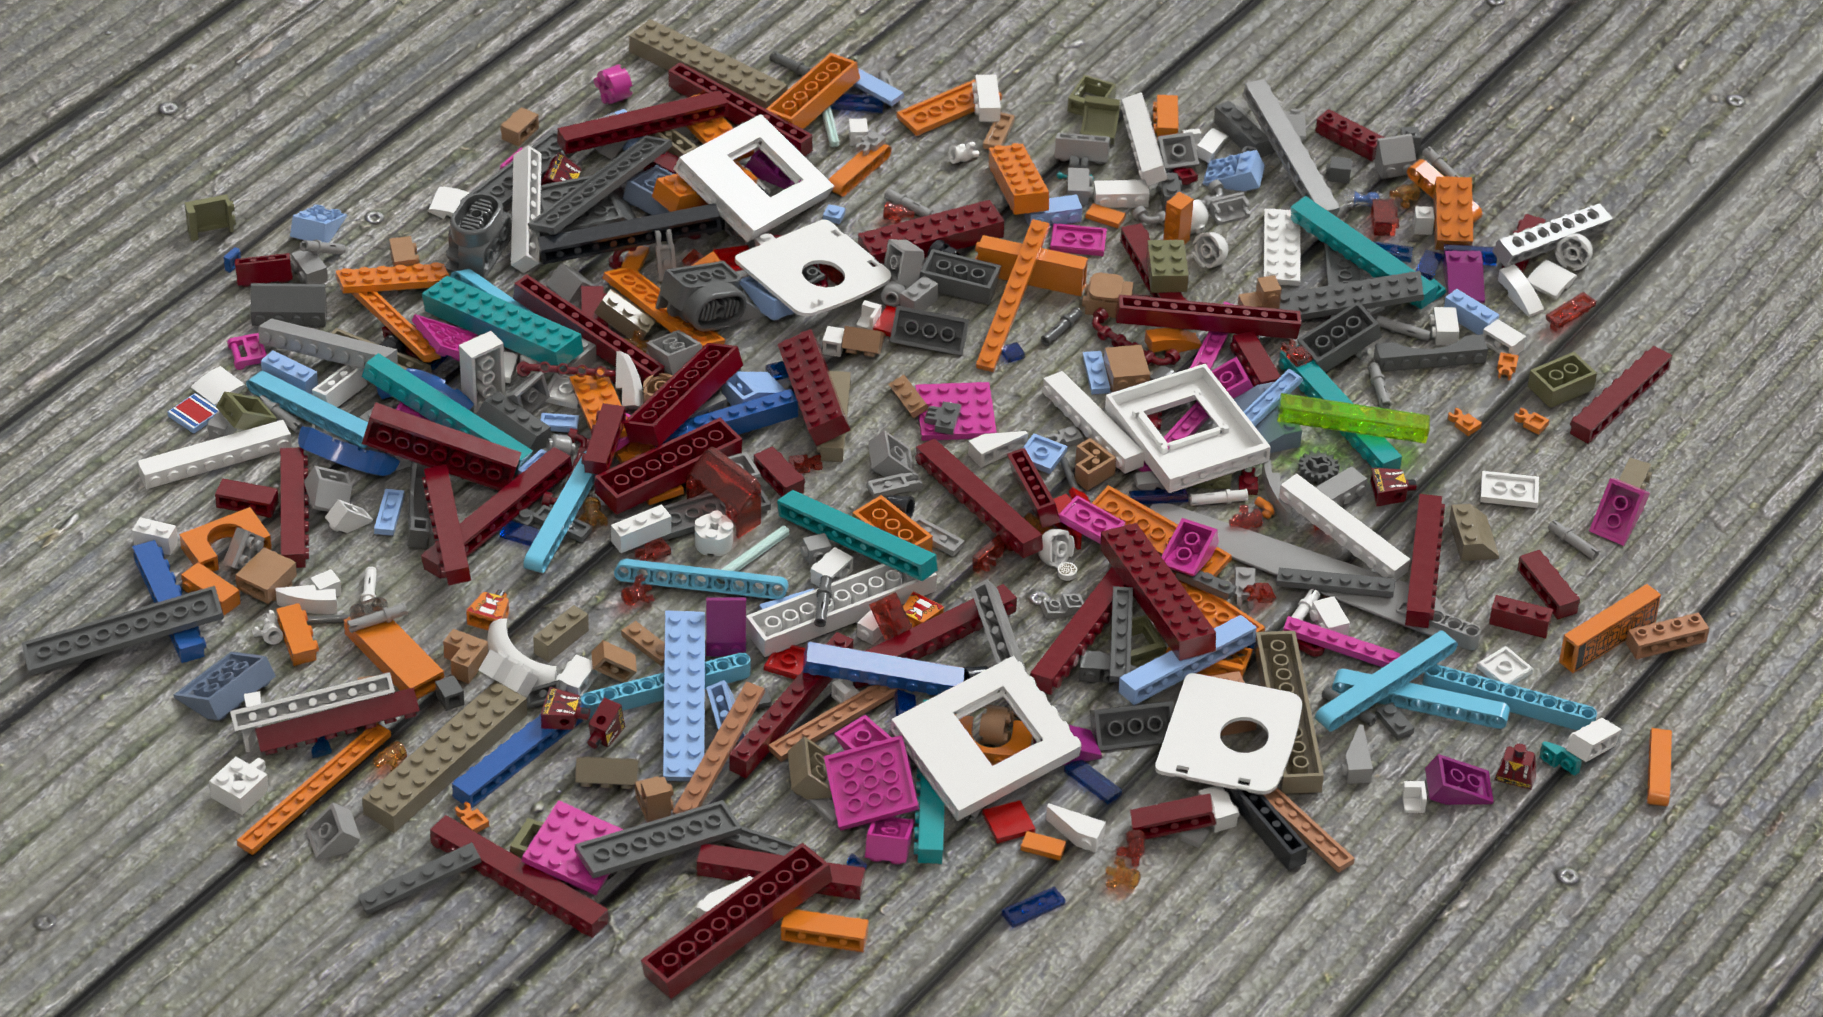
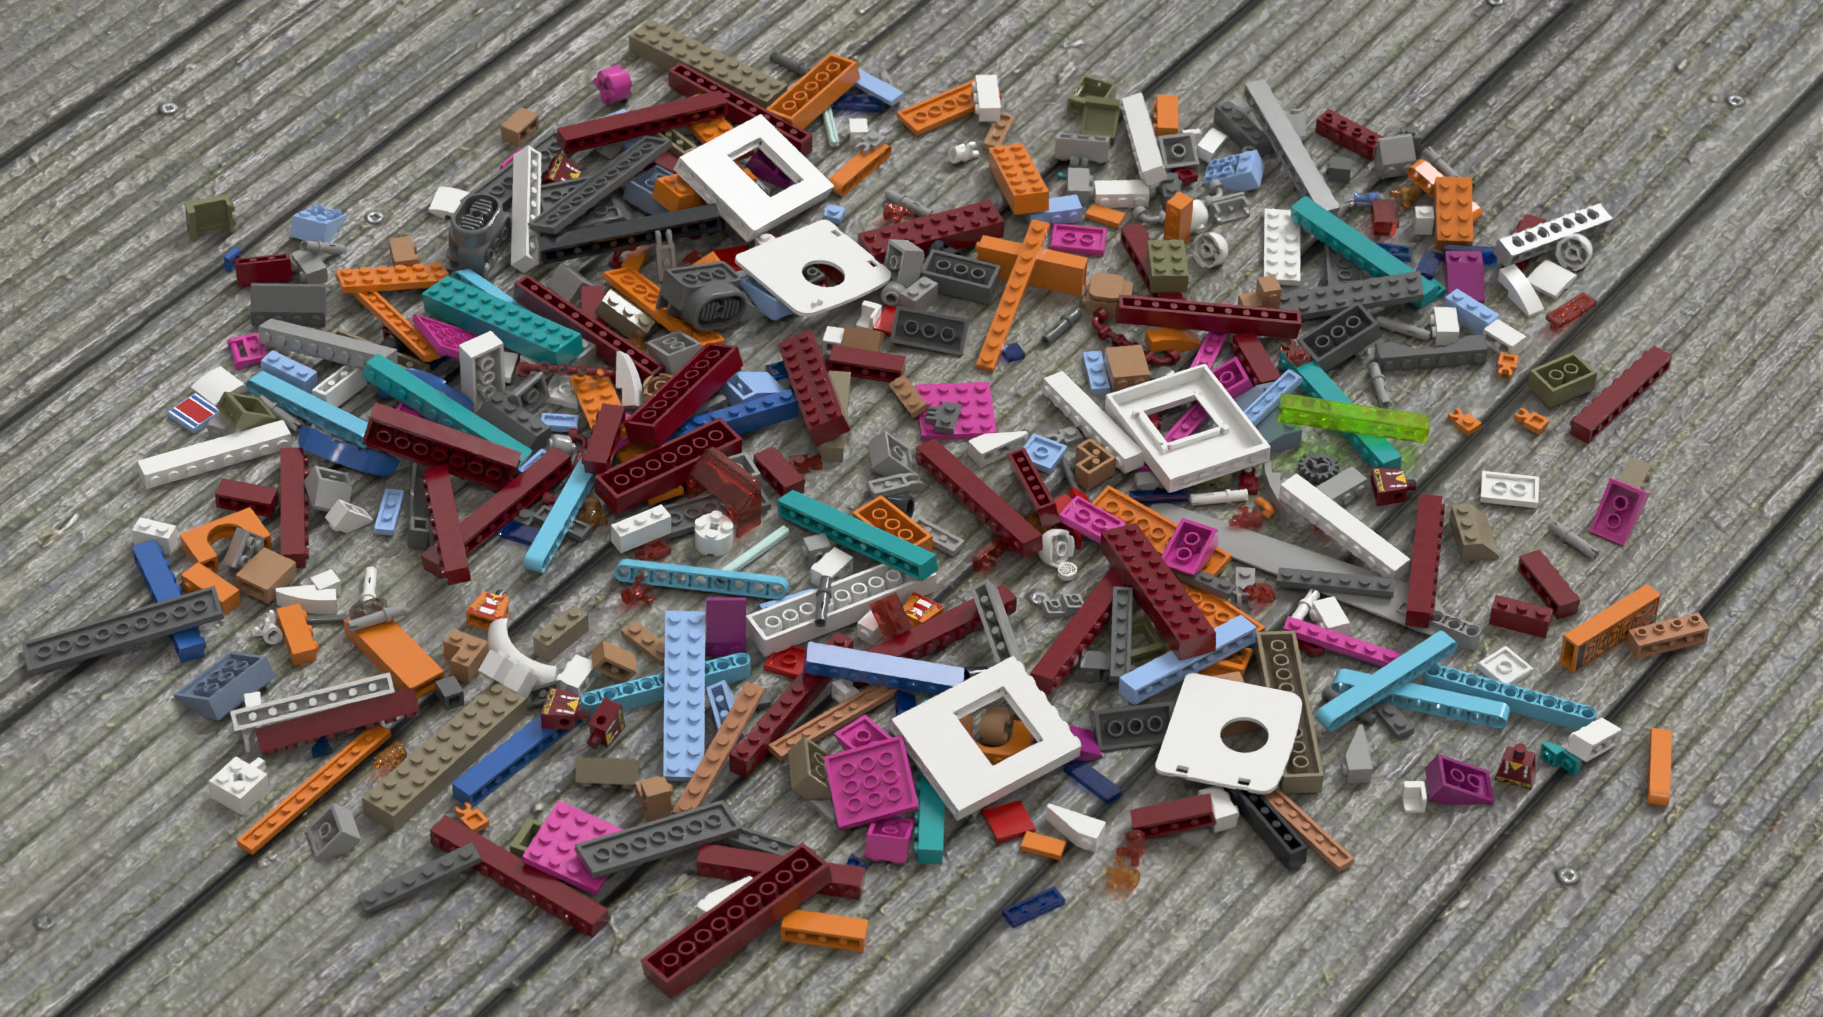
none -> dark red brick [828,345,906,383]

